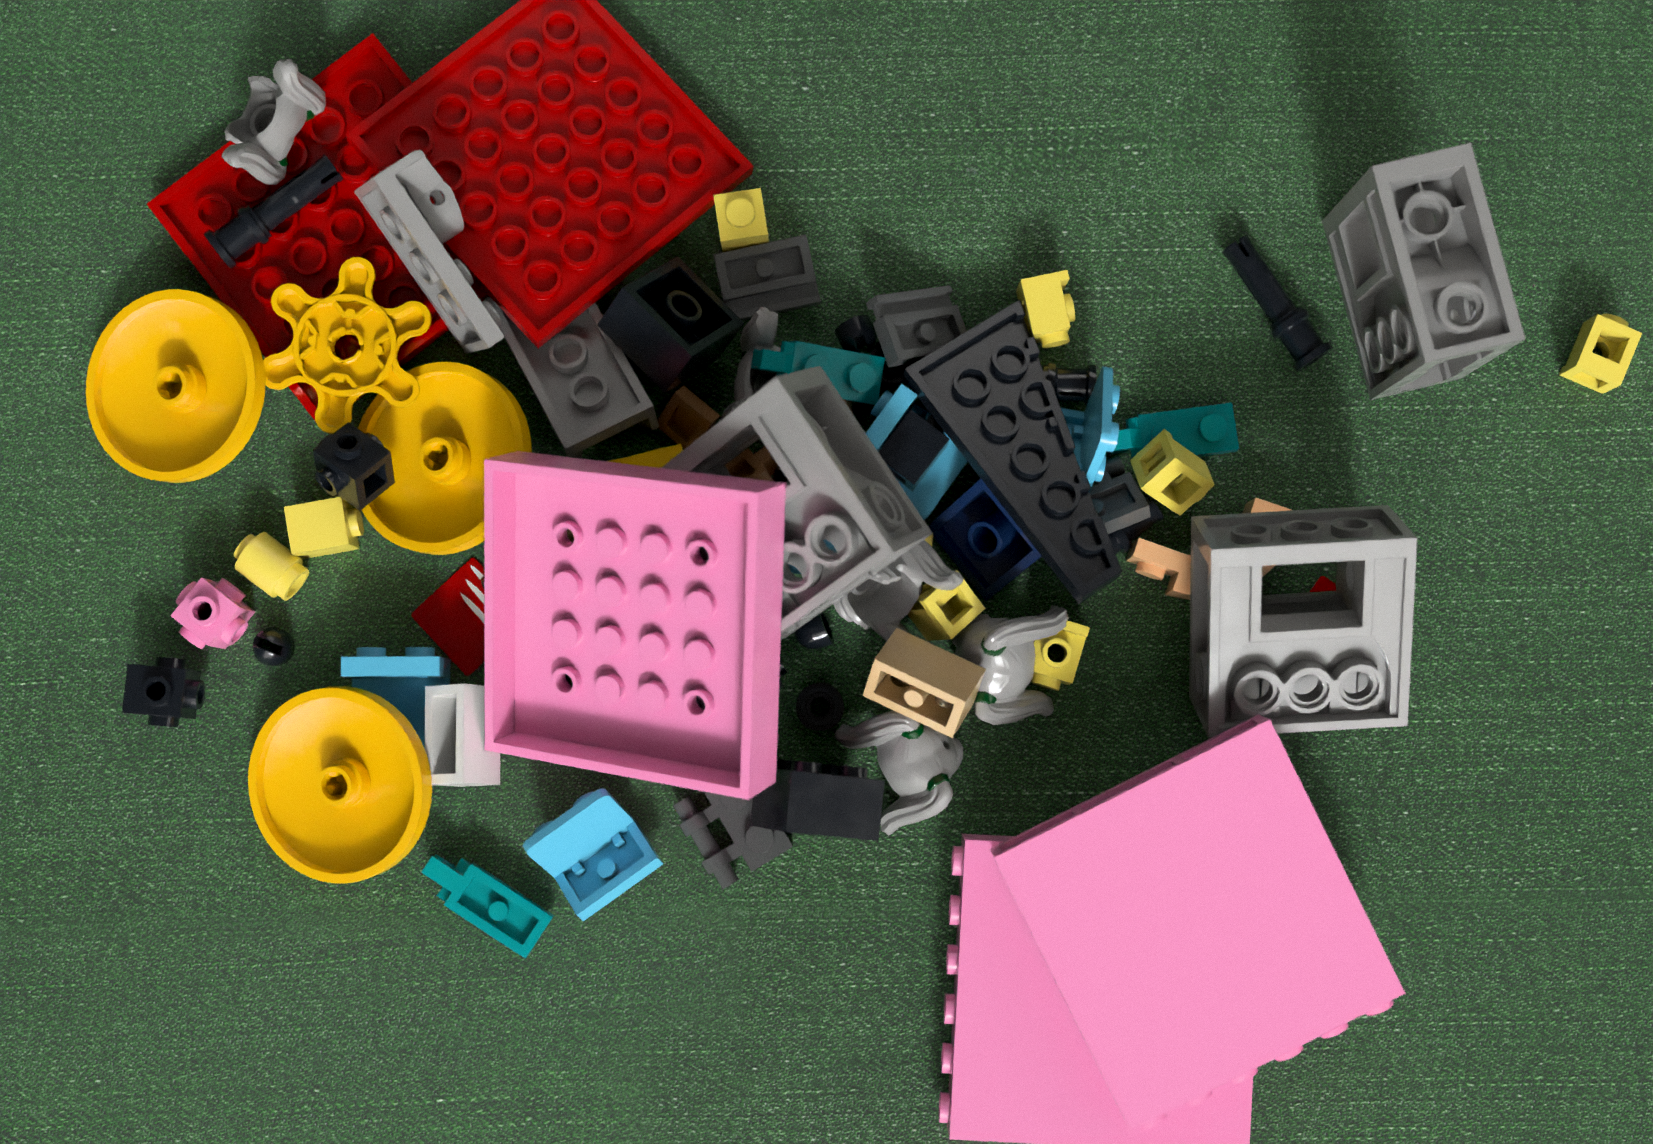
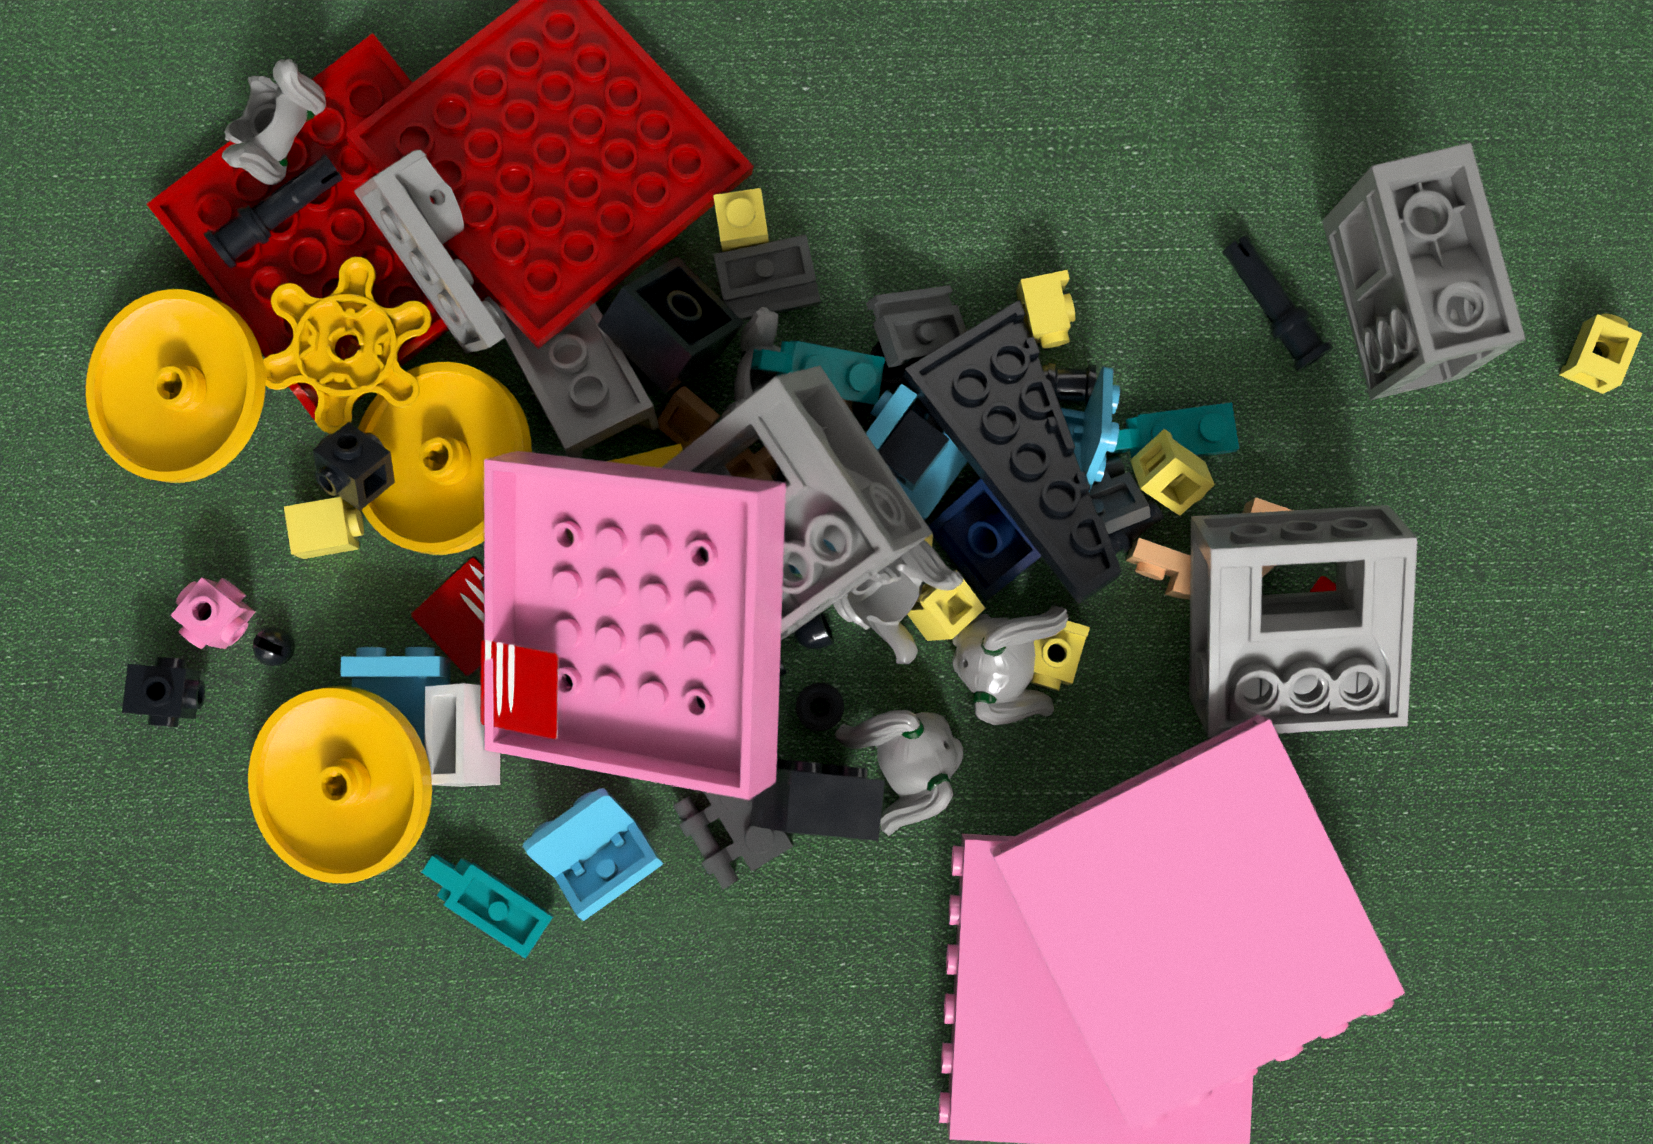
light yellow brick [234,532,309,601] -> none
black hinge [835,315,877,353] -> none
tan brick [863,628,986,738] -> none
none -> red sticker [480,640,559,739]

